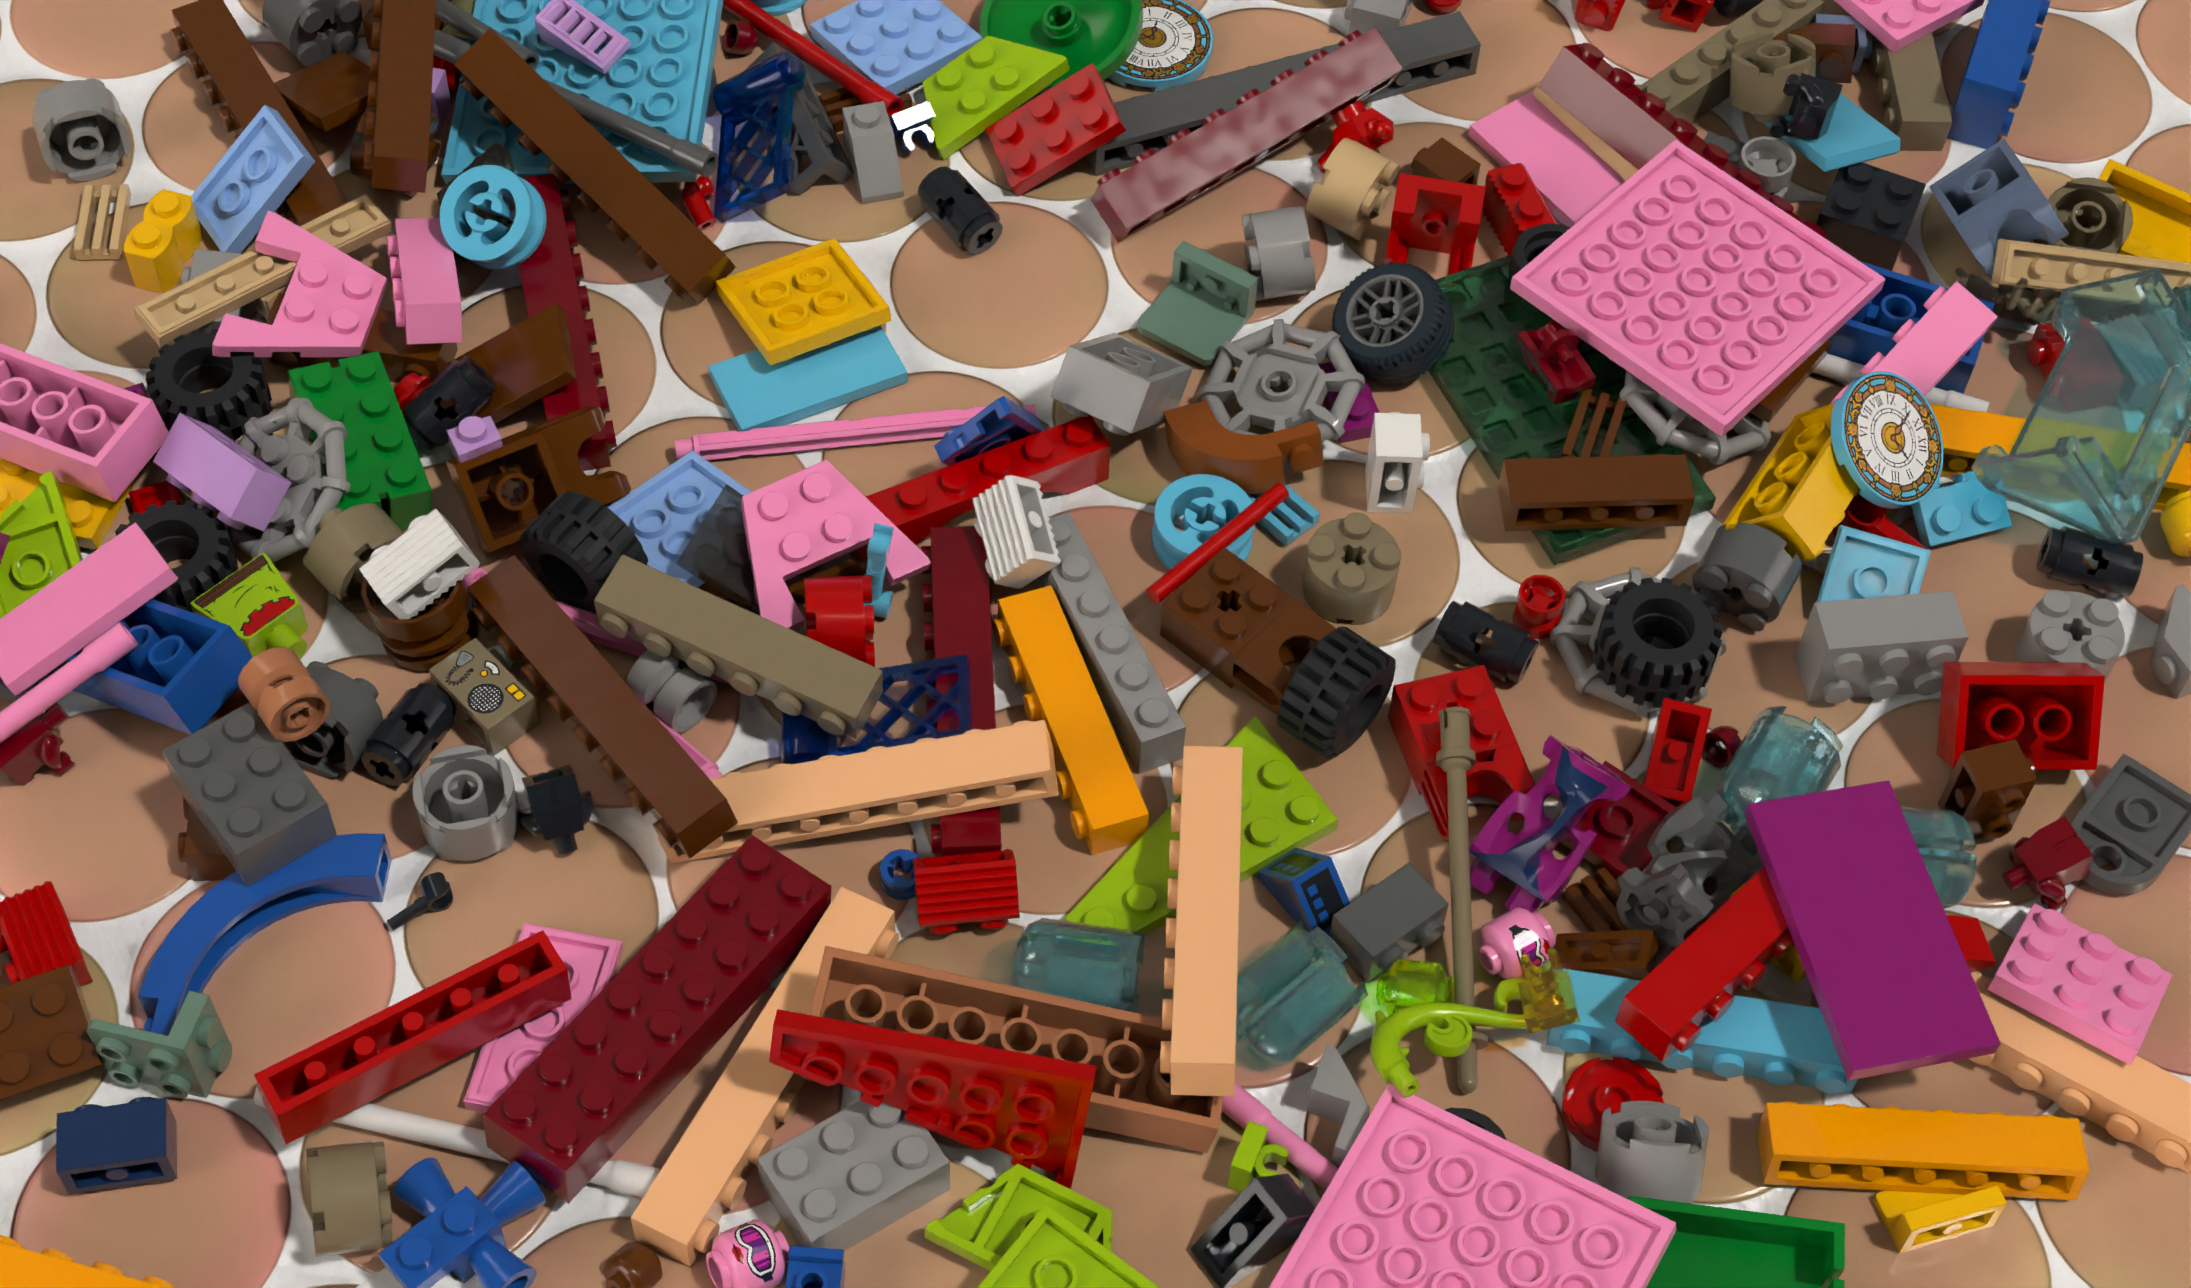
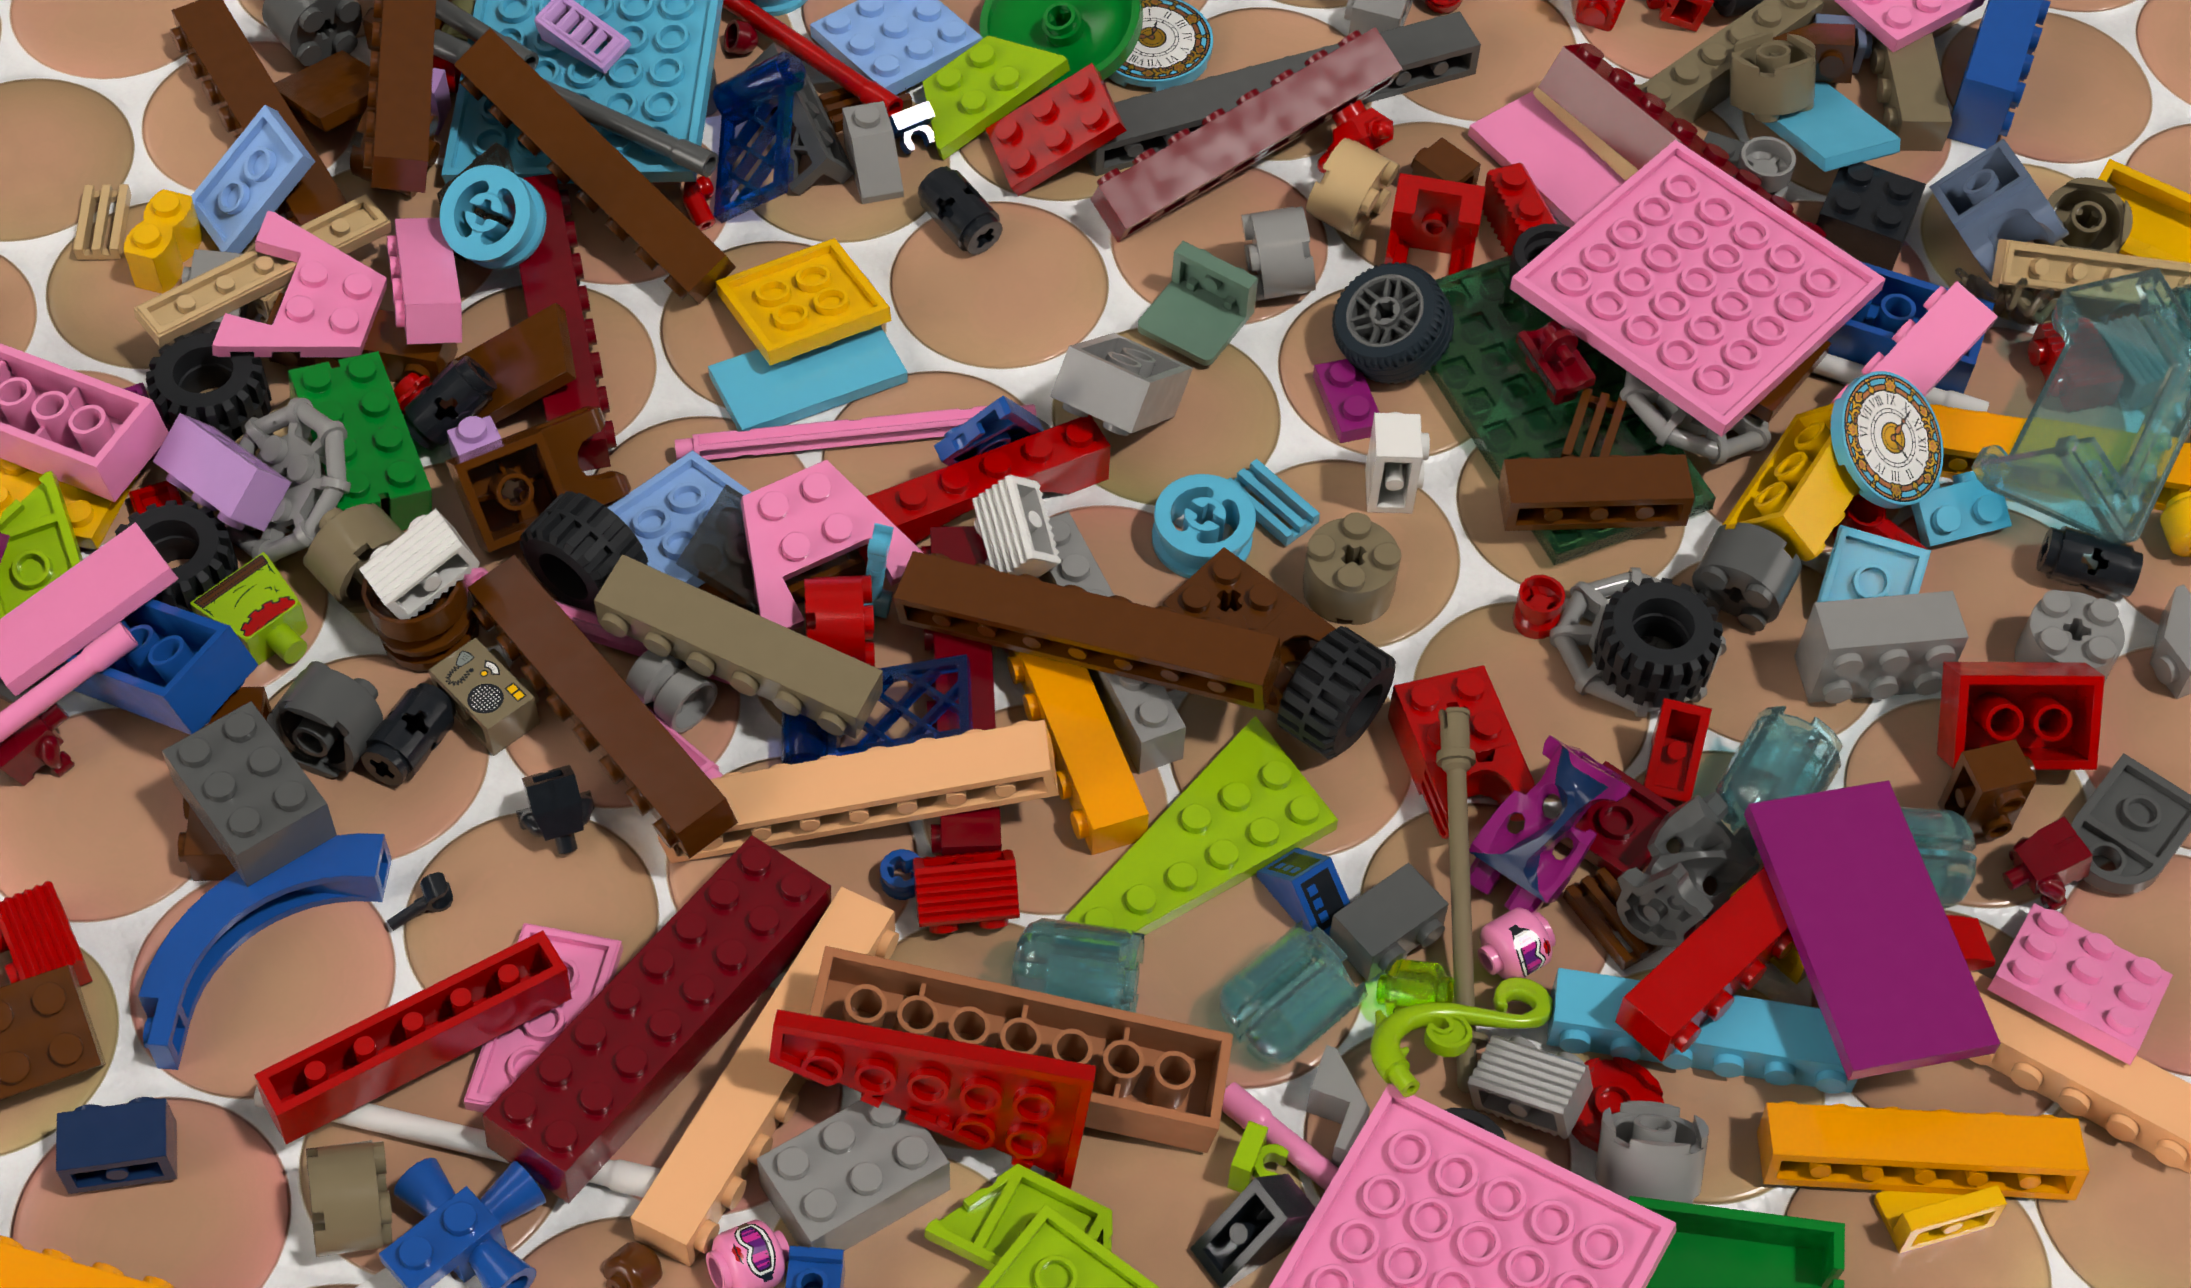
light grey brick [32,78,130,181] -> none
sand green bracket [86,990,232,1099] -> none
nougat wheel [238,647,330,742] -> none
light grey brick [412,745,520,861] -> none
red bar [1146,483,1289,604] -> none
light nougat brick [1160,746,1243,1097] -> none
dark orange arch [1163,400,1324,494] -> none
light grey plate [1197,319,1365,442] -> none
black piece [1433,601,1539,684] -> none
clear yellow plate [1518,948,1580,1033] -> none
reddish brown plate [1548,929,1659,983] -> none
dark red hinge [1702,725,1744,768] -> none
black piece [1770,73,1843,140] -> none
none -> reddish brown brick [893,551,1281,711]
none -> light grey brick [1468,1035,1593,1139]

